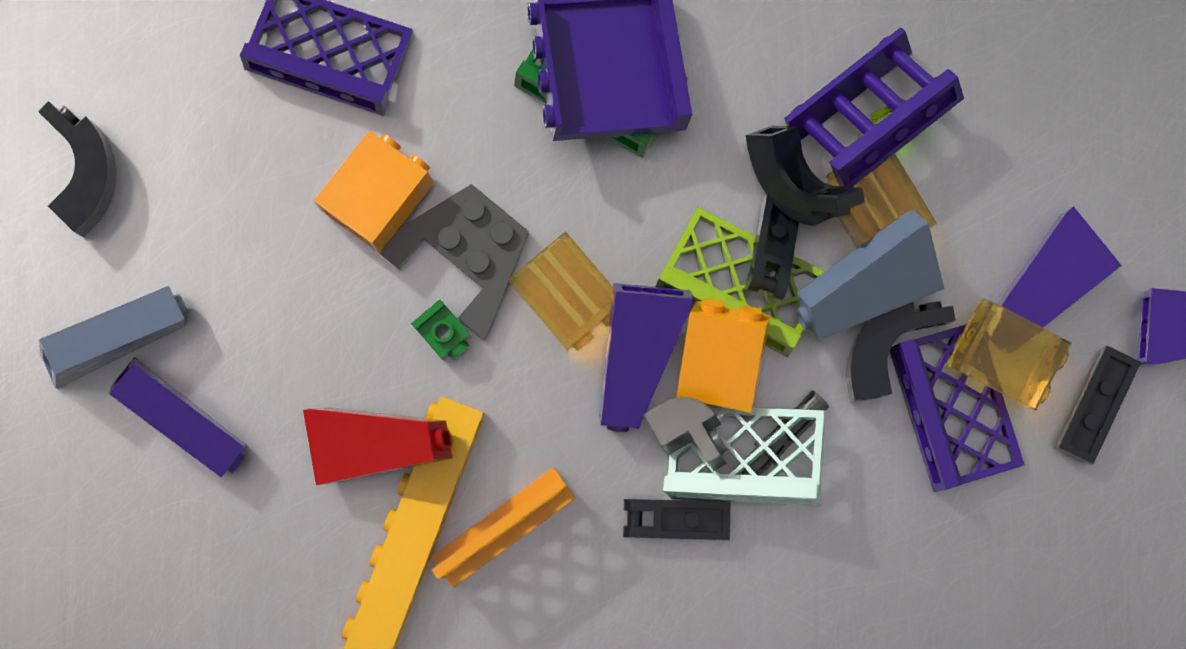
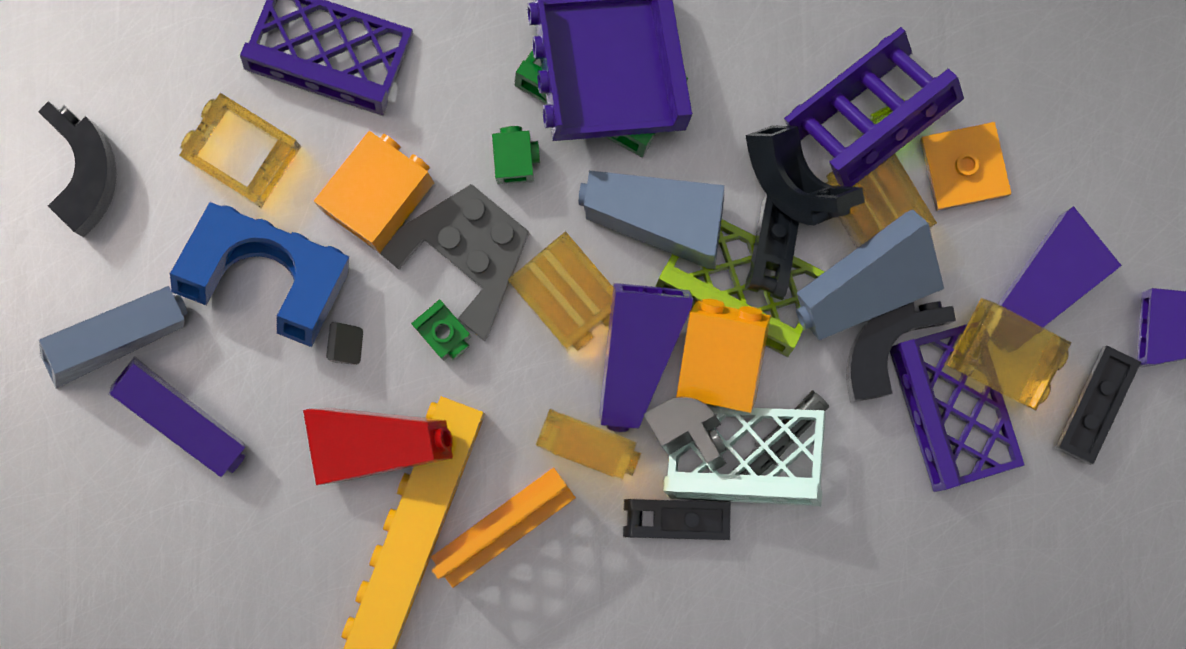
none -> blue arch [170,202,349,347]
none -> clear yellow window [179,93,301,208]
none -> dark grey slope [326,322,363,365]
none -> green brick [492,126,540,185]
none -> clear yellow window [536,409,641,480]
none -> sand blue slope [578,170,724,269]
none -> light orange plate [920,122,1012,211]

